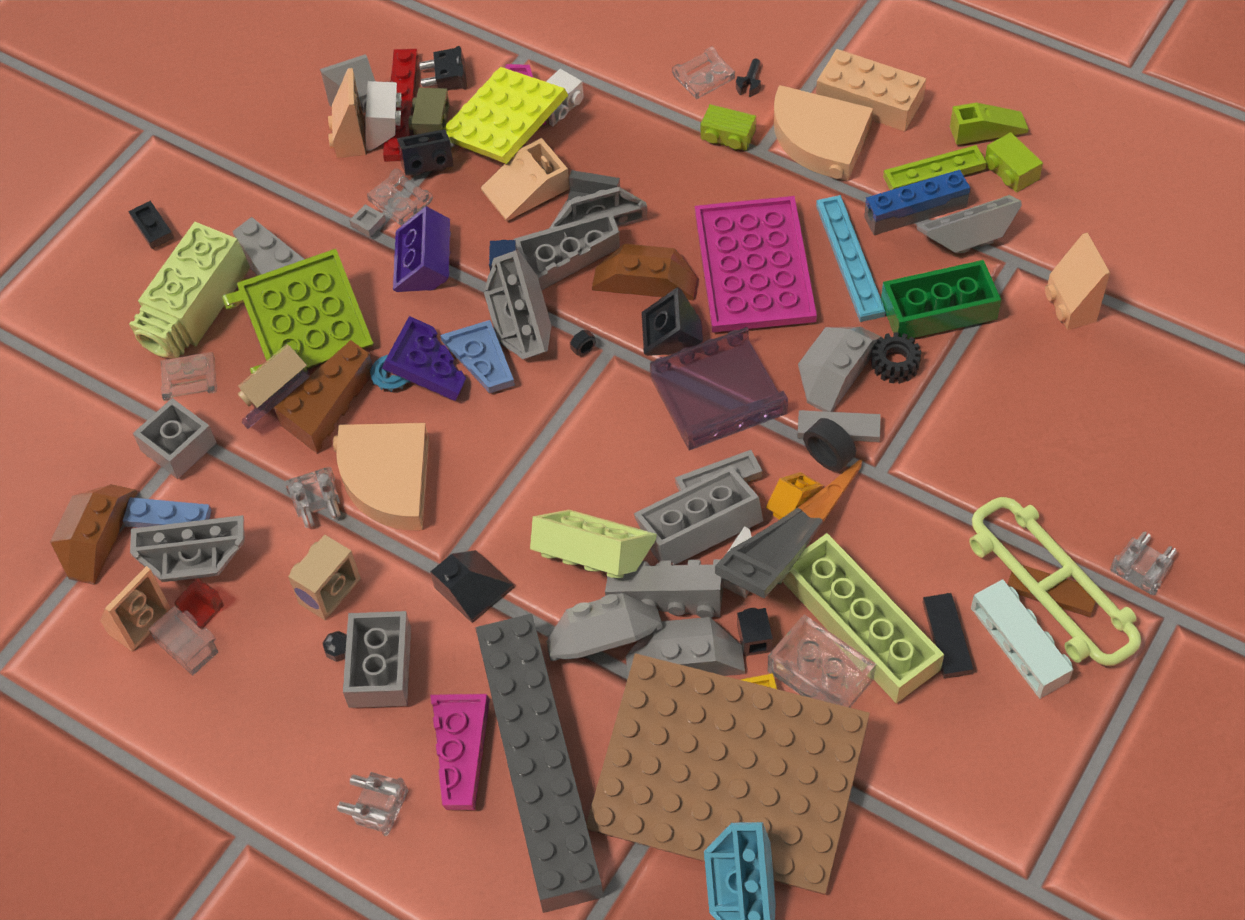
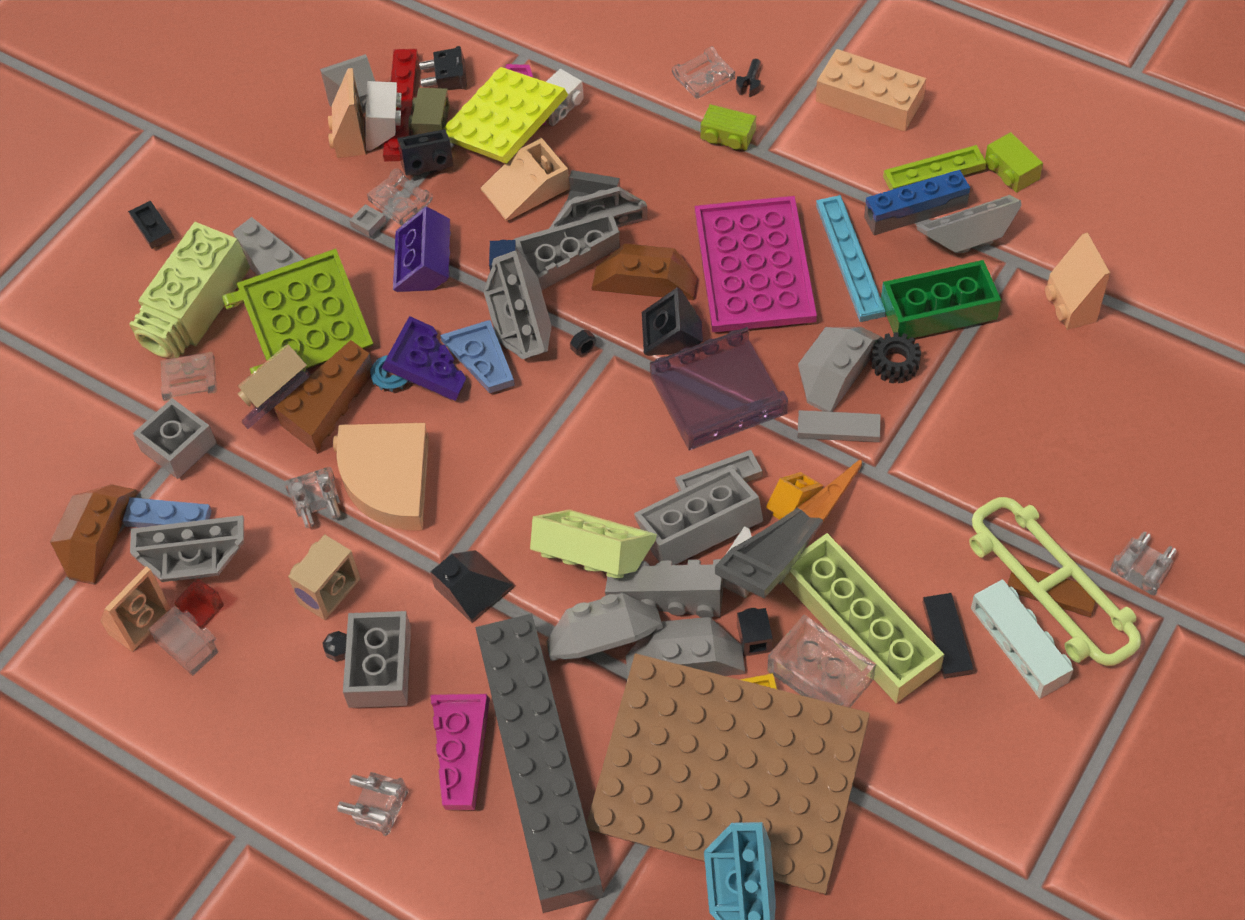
light nougat brick [774,85,873,181] -> none
black tyre [803,418,856,471] -> none
lime slope [950,102,1029,145] -> none

